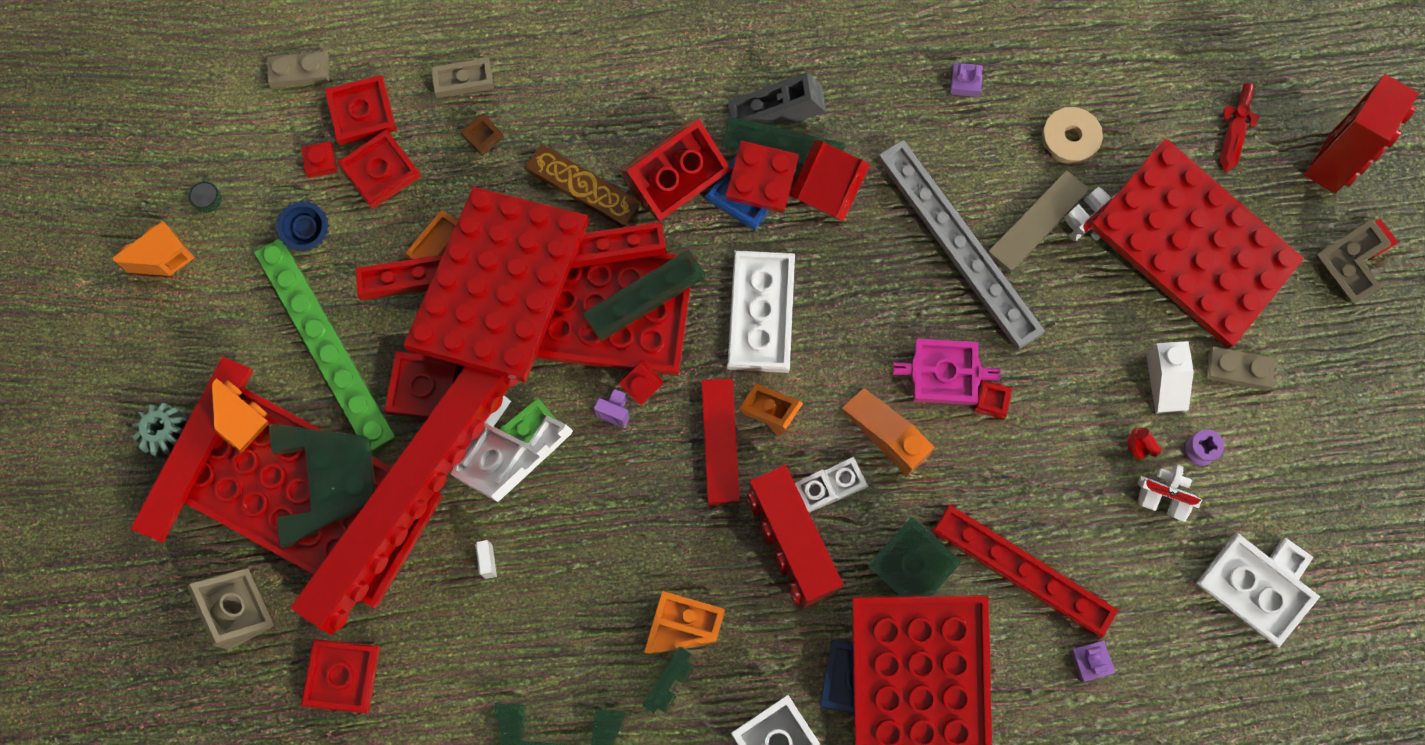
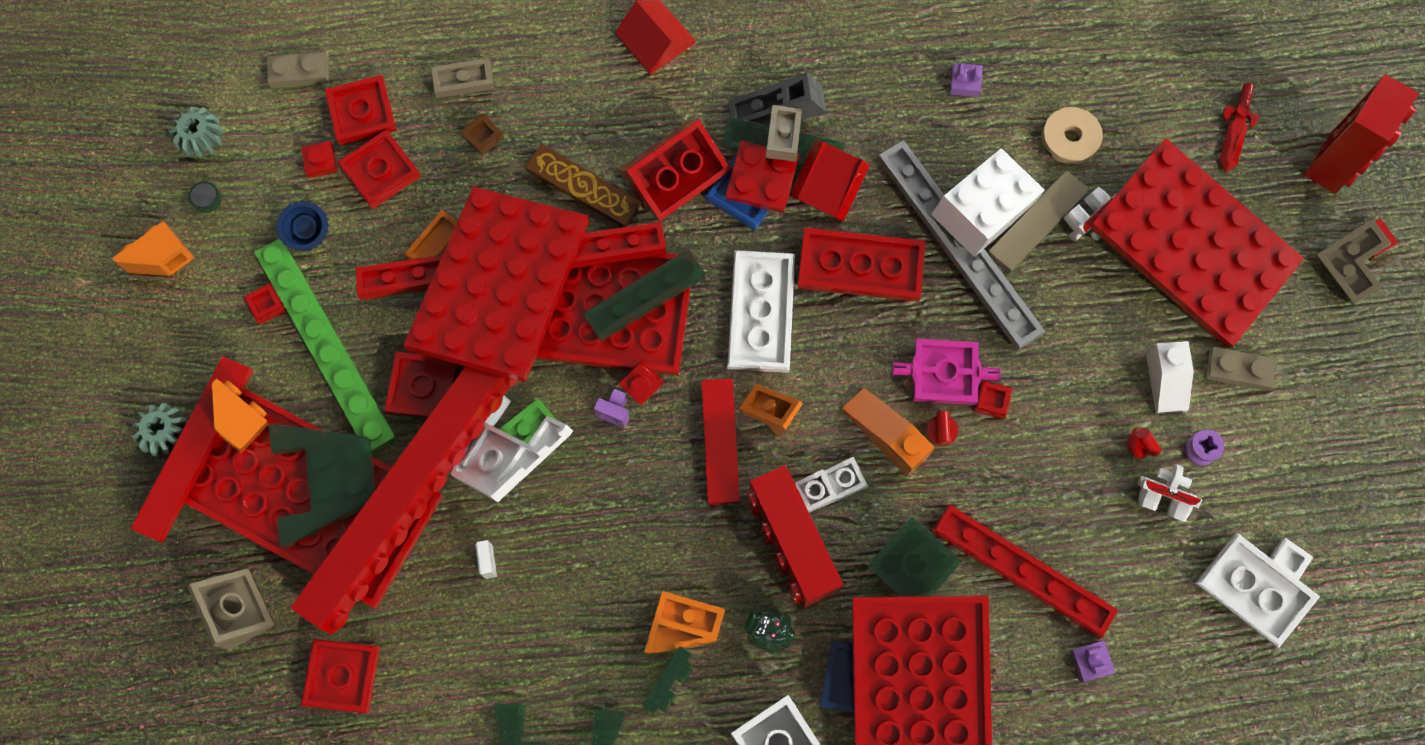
none -> sand green gear [169,106,224,159]
none -> red tile [243,282,287,325]
none -> red slope [615,1,696,75]
none -> clear green head [743,605,795,654]
none -> dark tan plate [766,105,802,162]
none -> red plate [798,228,926,302]
none -> red plate [926,411,958,446]
none -> white brick [931,149,1045,257]

